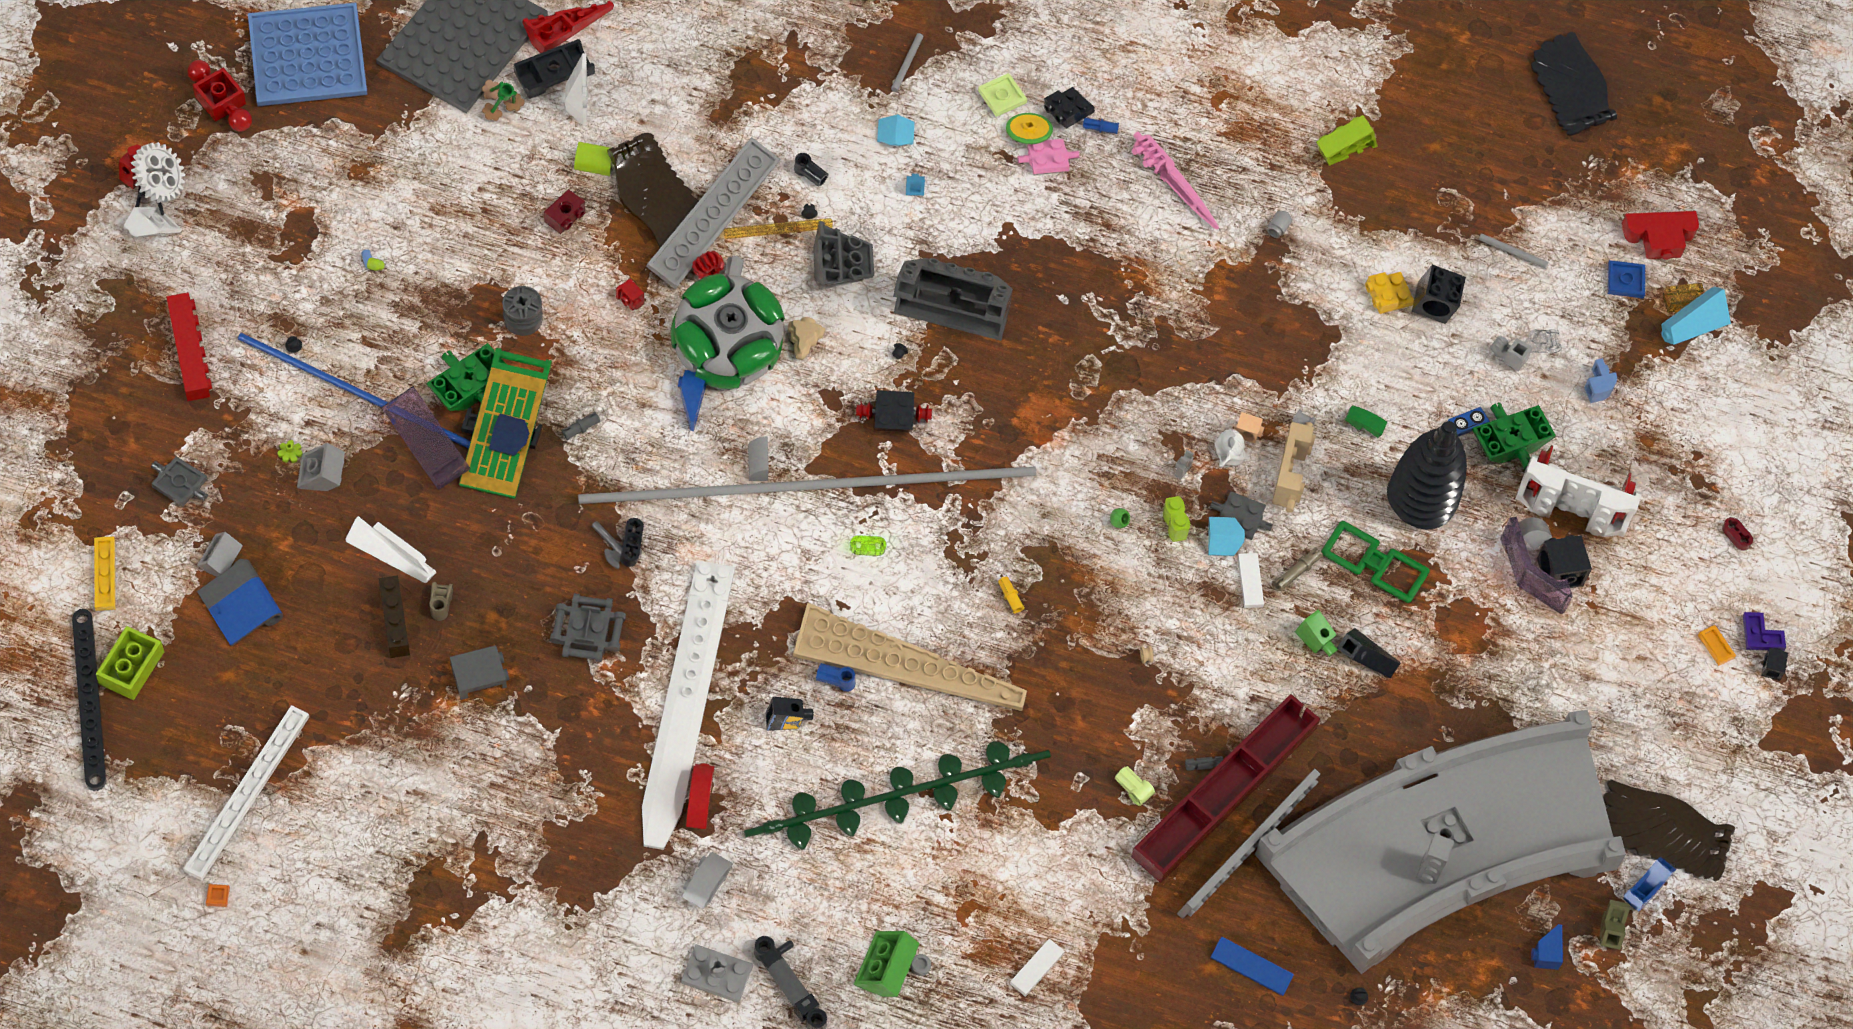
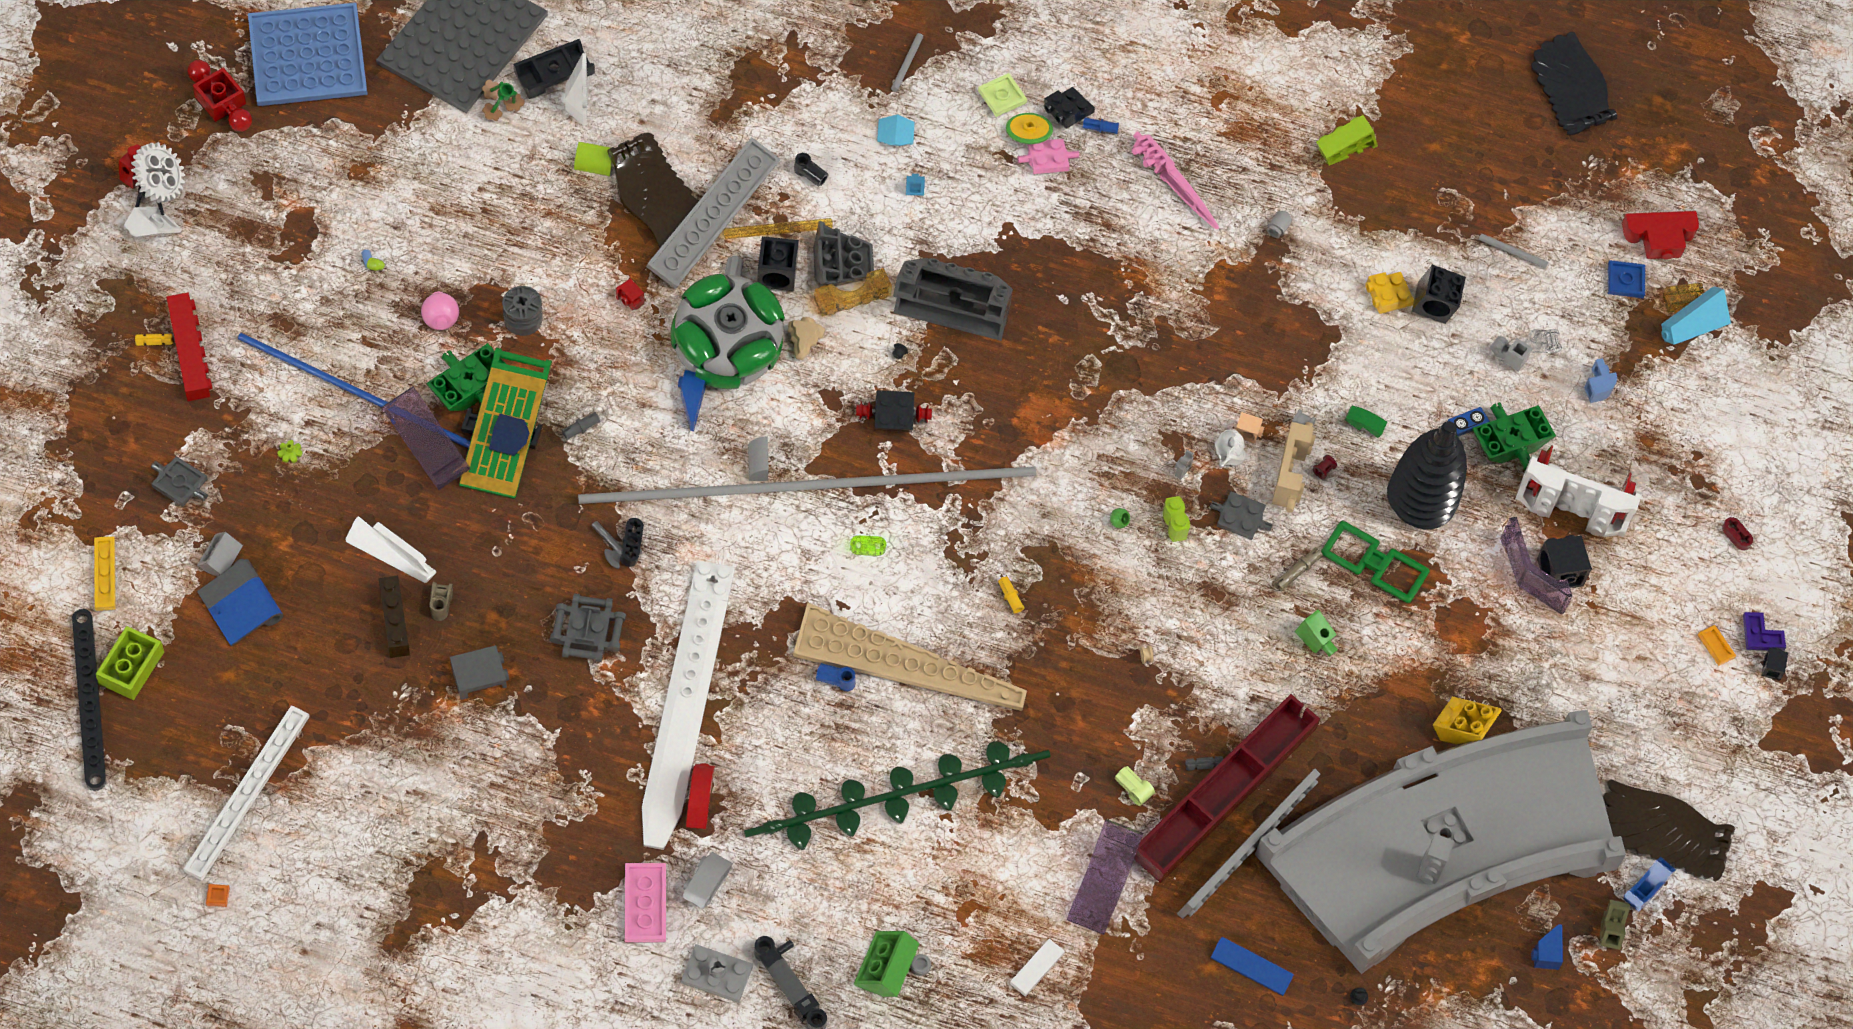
black piece [285,336,302,353] -> none
light grey slope [297,443,345,491] -> none
red wedge [522,1,614,53] -> none
dark red brick [544,189,586,234] -> none
red gear [692,250,725,279] -> none
black torso [765,697,814,731] -> none
black piece [801,204,818,219] -> none
medium azure slope [1208,517,1245,556] -> none
white tile [1238,553,1264,608] -> none
black slope [1337,628,1401,678] -> none
light grey brick [1517,517,1552,550] -> none
none -> yellow axle [135,333,173,346]
none -> bright pink brick [421,291,459,330]
none -> bright pink plate [625,863,666,942]
none -> black brick [757,236,799,291]
none -> clear yellow arch [814,268,892,317]
none -> clear purple windscreen [1067,819,1144,935]
none -> dark red bush [1312,455,1337,479]
none -> yellow slope [1433,696,1502,744]

